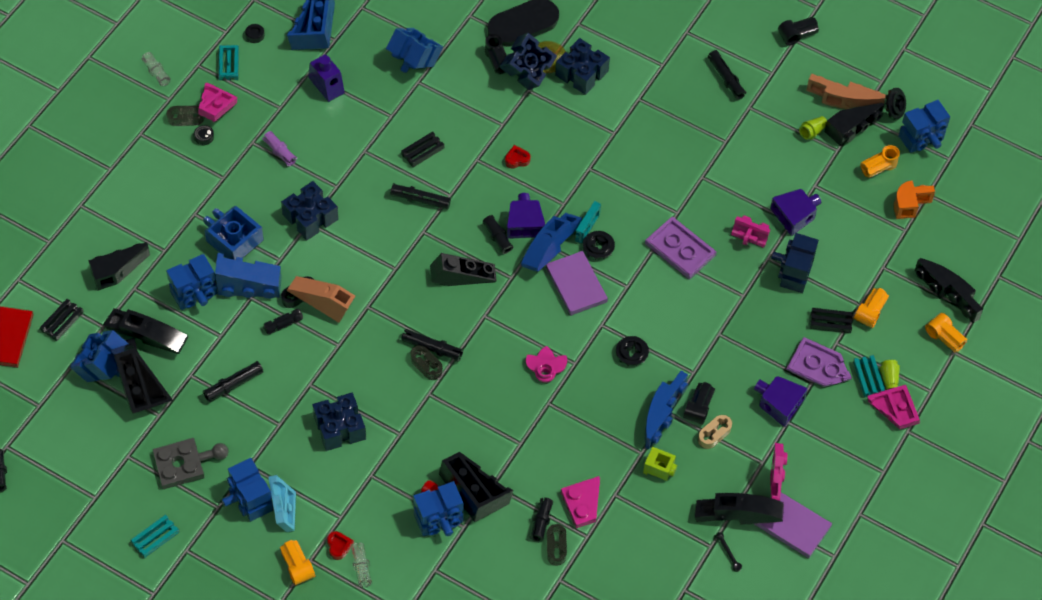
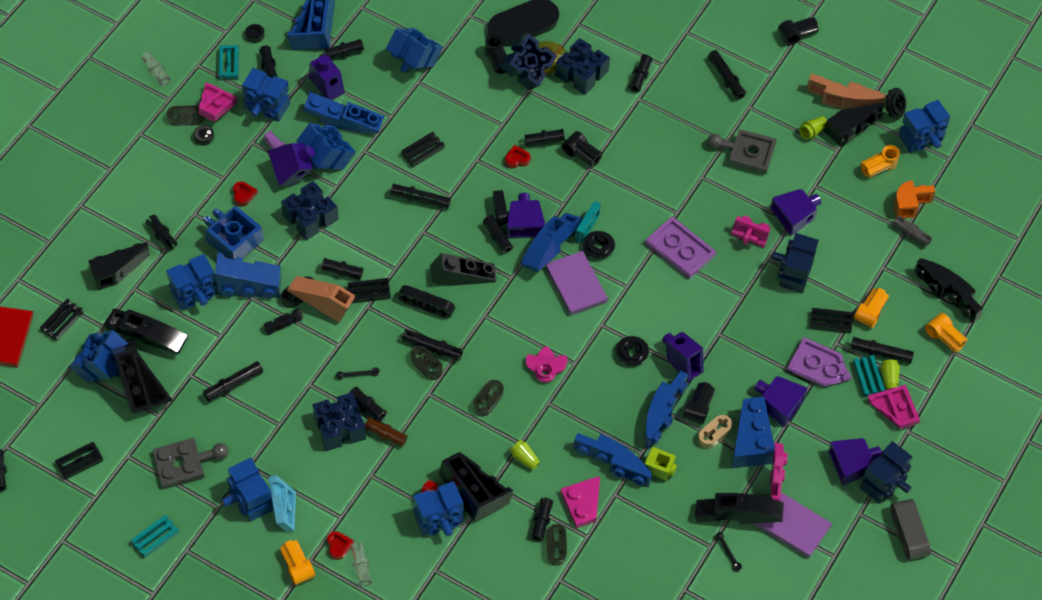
none -> black tile [55,442,104,480]
none -> black pin [146,215,178,251]
none -> red tile [233,181,258,207]
none -> blue brick [242,68,290,121]
none -> black pin [259,45,278,78]
none -> dark purple torso [268,143,315,186]
none -> blue brick [296,123,356,170]
none -> blue slope [303,92,384,133]
none -> black pin [321,258,364,280]
none -> black pin [324,38,364,59]
none -> black hinge [336,367,380,379]
none -> black tile [348,278,391,303]
none -> black pin [349,387,387,422]
none -> reddish brown pin [365,417,408,447]
none -> black beam [397,285,455,318]
none -> clear smoke beam [474,380,504,416]
none -> black beam [492,190,508,225]
none -> lime cone [509,440,541,471]
none -> black pin [524,128,565,147]
none -> black piece [562,131,603,167]
none -> blue slope [573,433,652,487]
none -> black pin [629,54,653,92]
none -> dark purple torso [662,332,704,383]
none -> dark grey plate [707,129,777,174]
none -> blue wedge [731,397,774,468]
none -> dark purple torso [828,438,882,486]
none -> black pin [850,336,914,364]
none -> dark blue brick [860,441,913,504]
none -> dark grey beam [890,499,931,560]
none -> dark grey pin [892,215,933,248]

